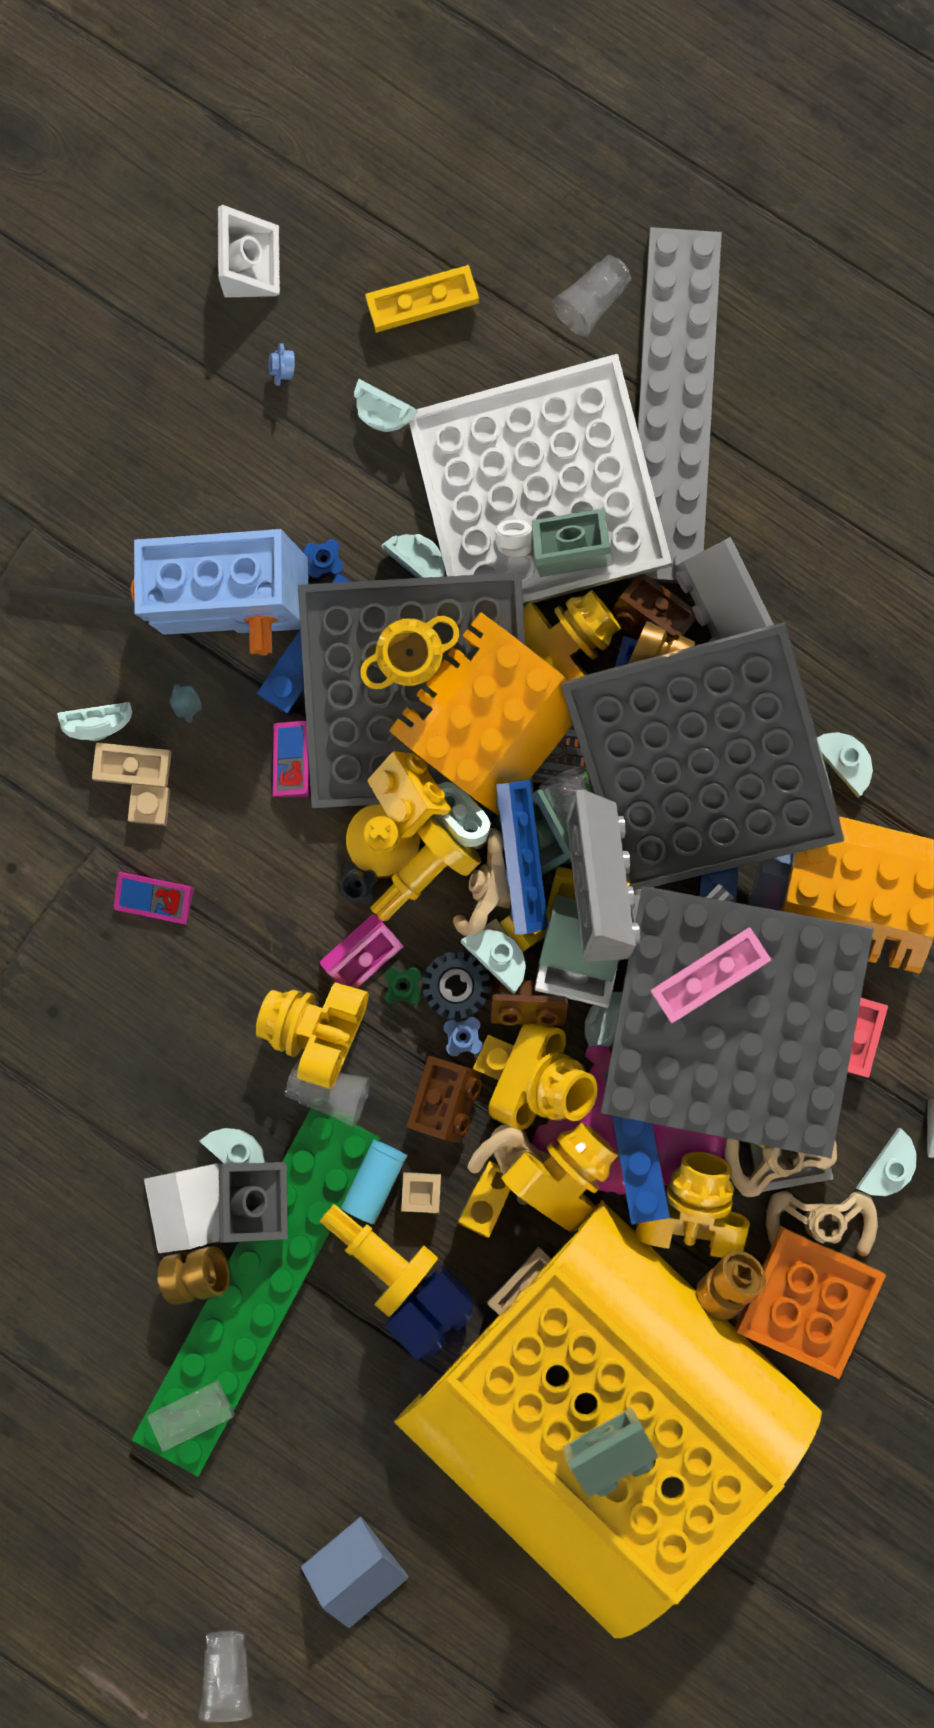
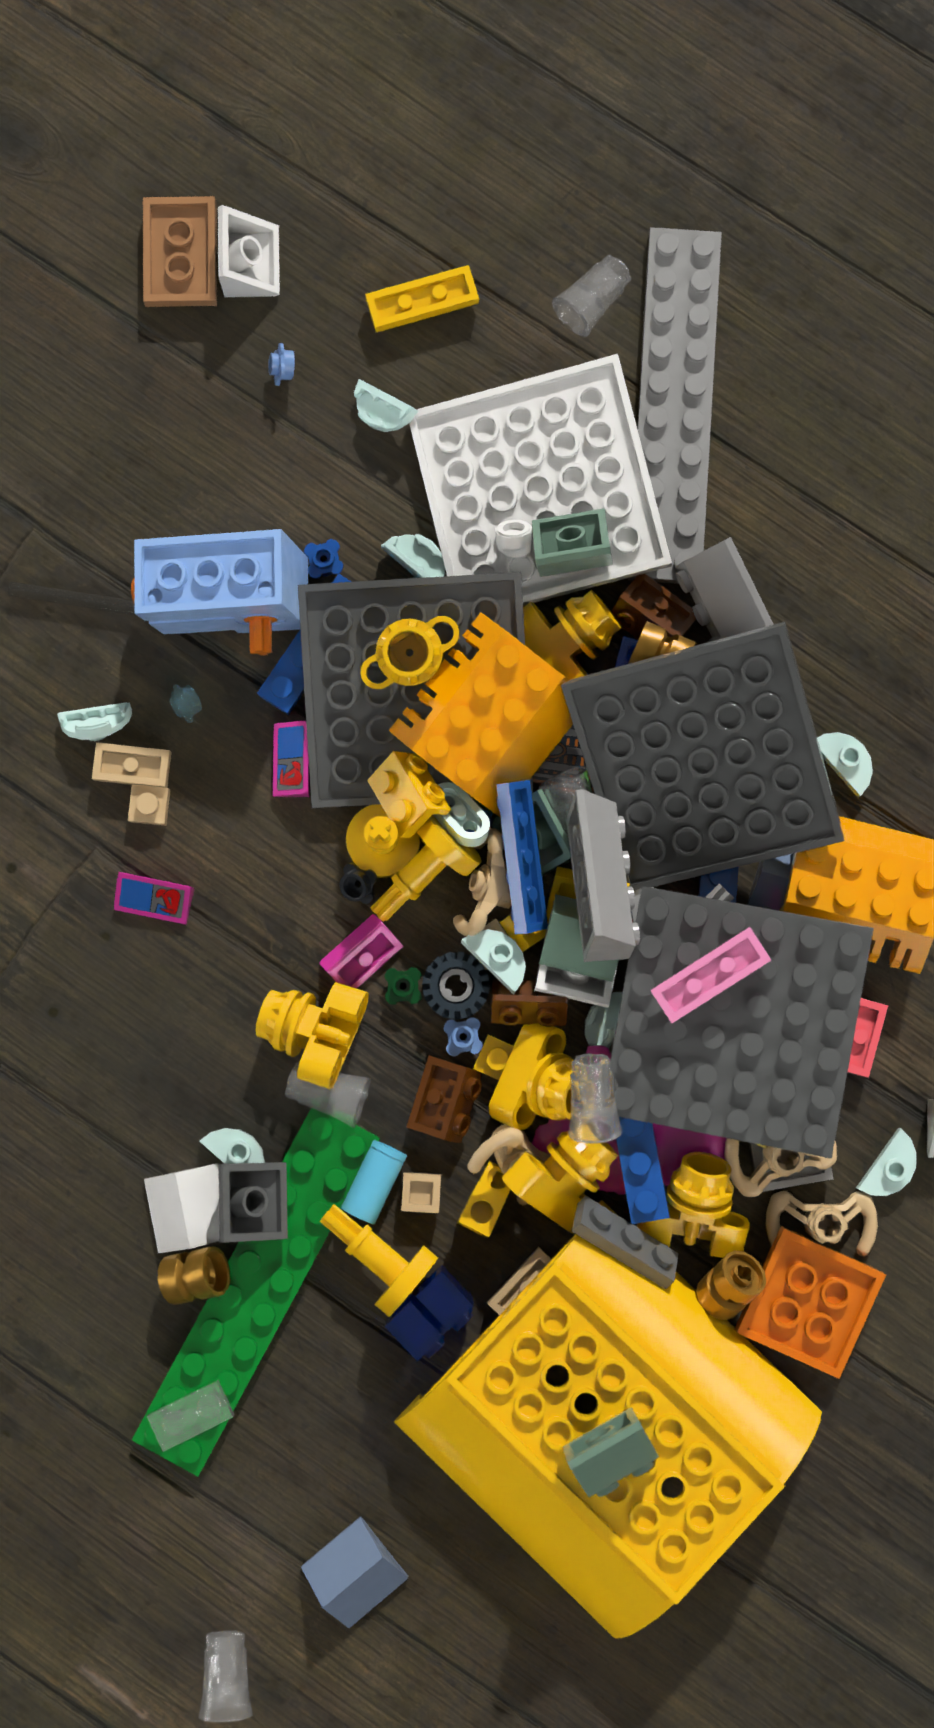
none -> medium nougat plate [143,196,217,307]
none -> clear plant [568,1053,623,1143]
none -> dark grey plate [572,1196,679,1289]

